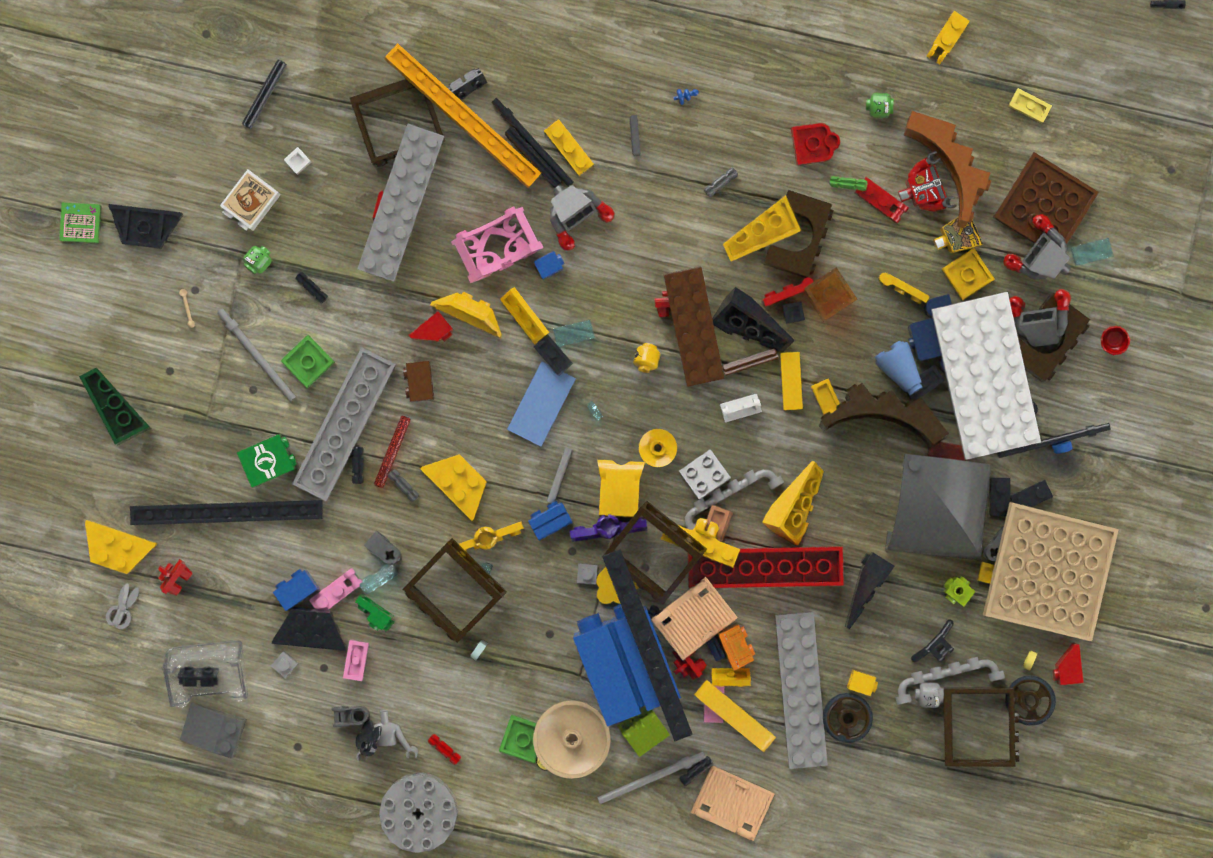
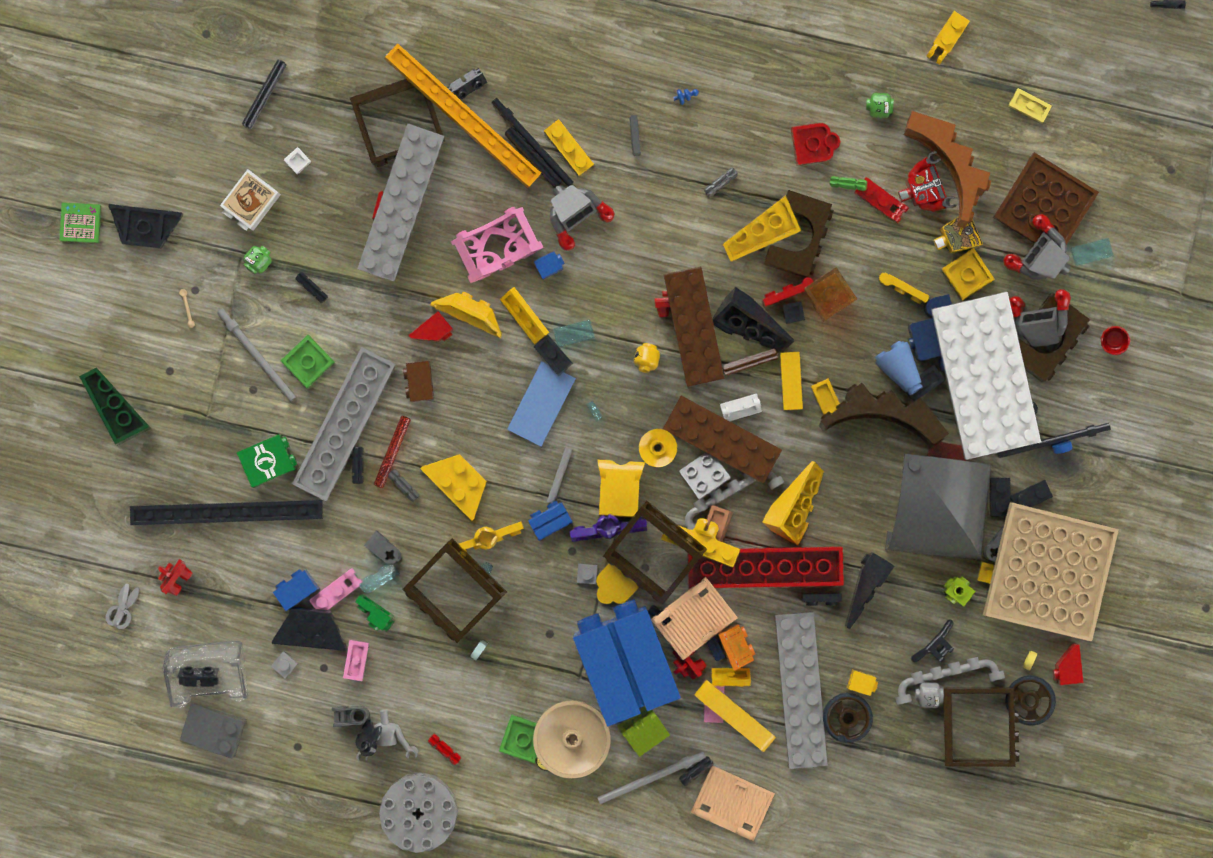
yellow wing [85,520,157,574] -> none
black plate [602,549,693,742] -> none
none -> reddish brown plate [663,395,782,484]
none -> black plate [801,593,842,606]

